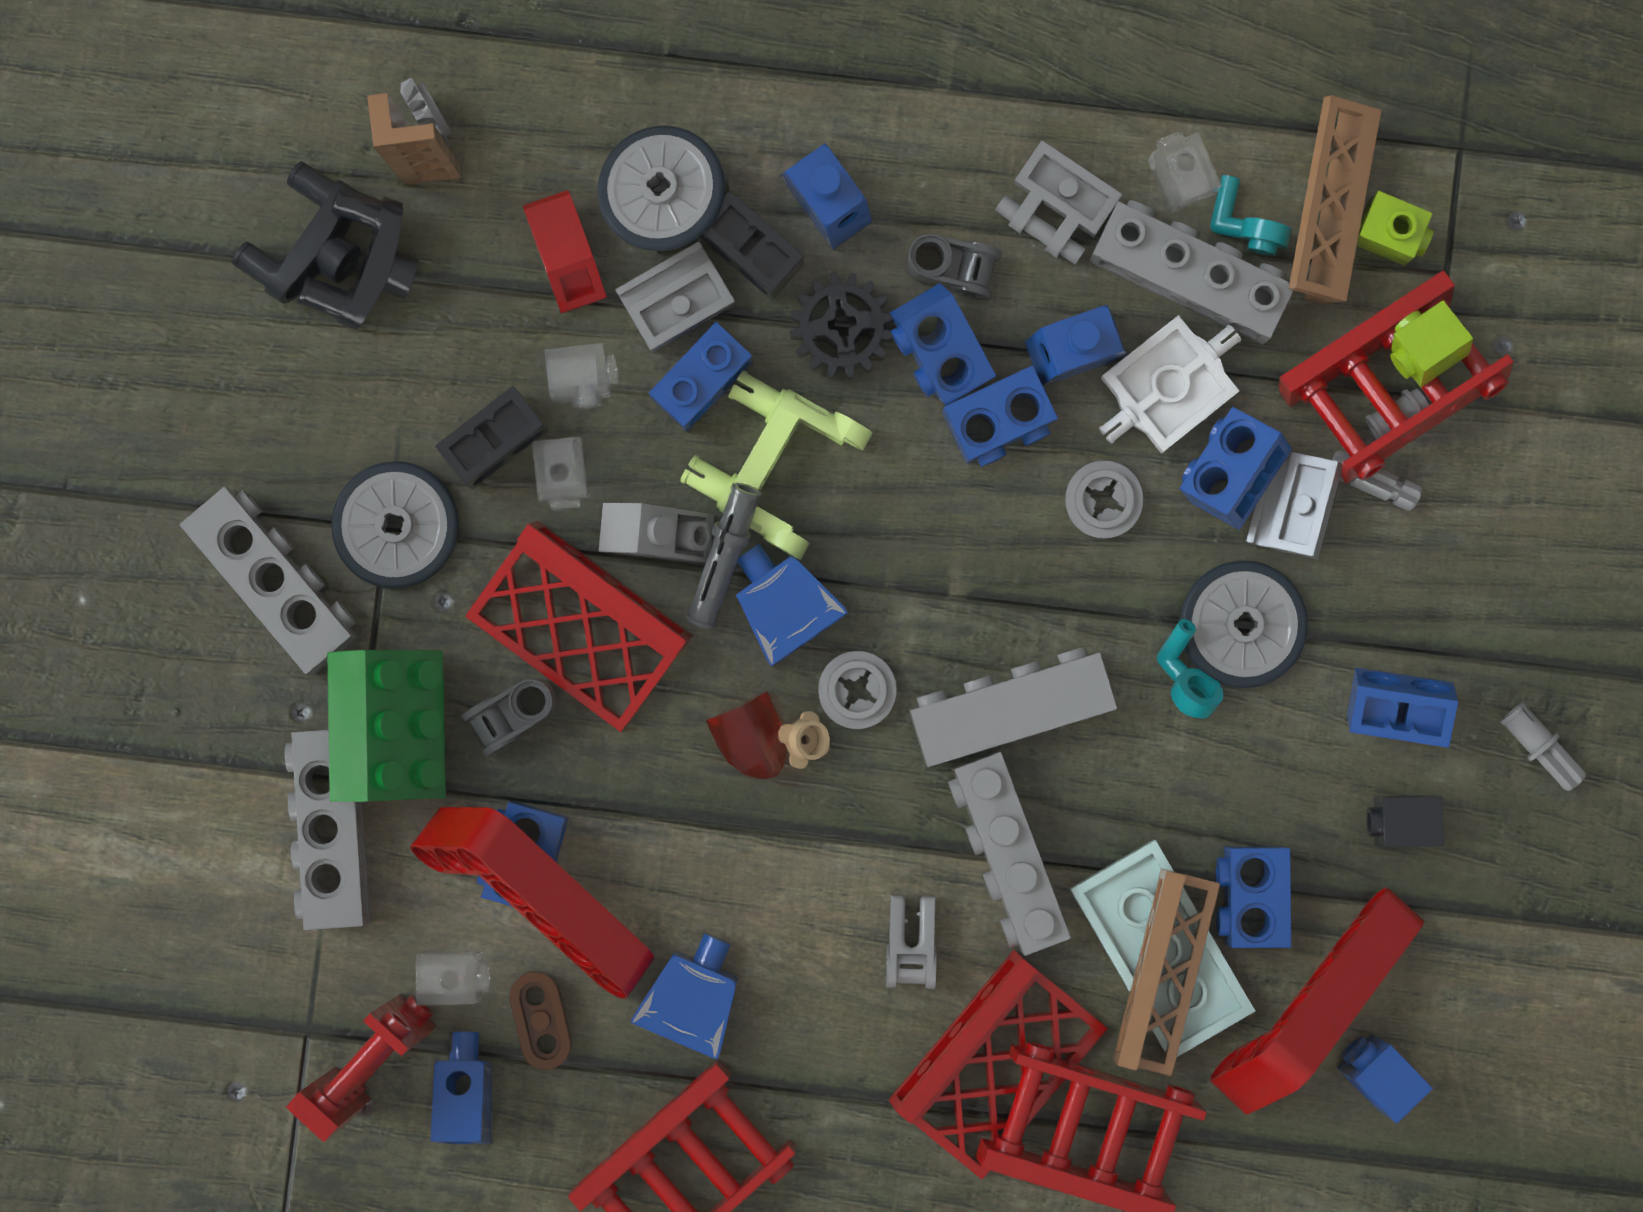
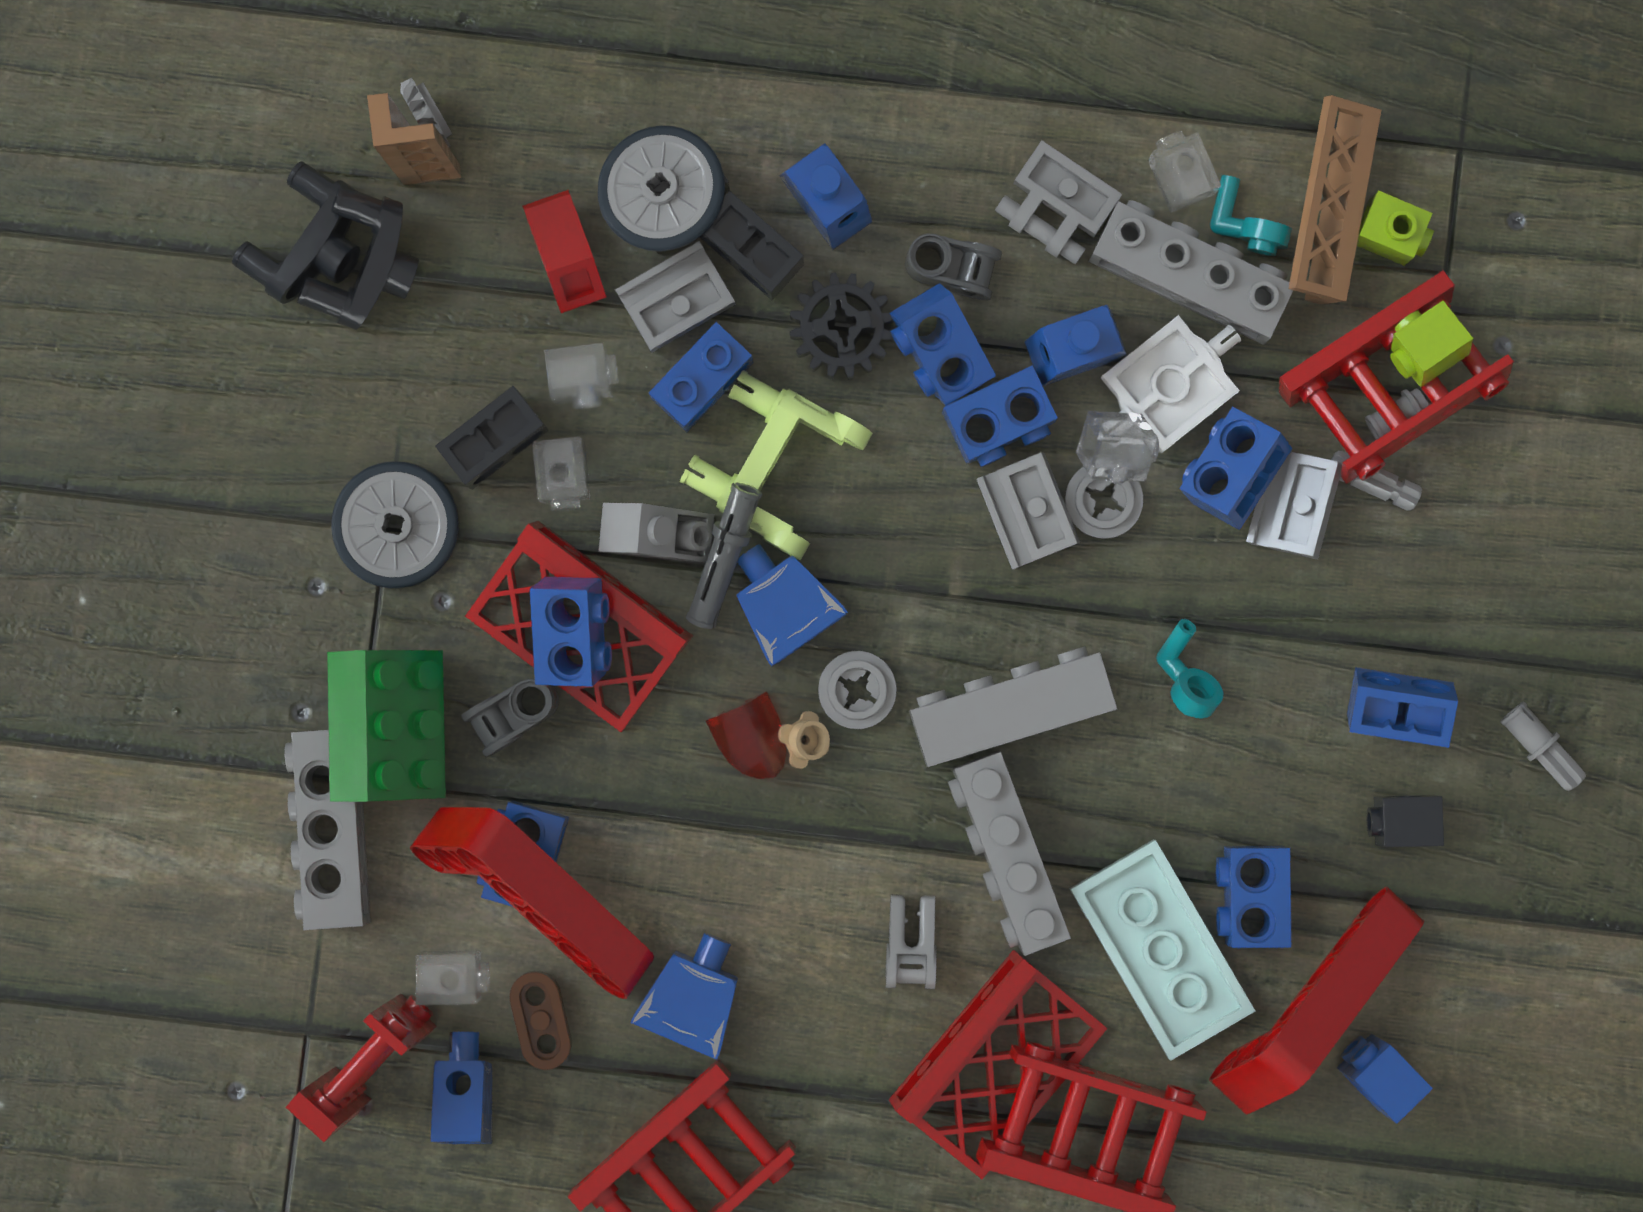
light grey brick [179,486,359,675] -> none
medium nougat fence [1113,868,1220,1076] -> none
light grey wheel [1180,561,1308,688] -> none
none -> blue brick [530,577,612,687]
none -> light grey plate [976,452,1080,569]
none -> clear brick [1076,411,1159,483]

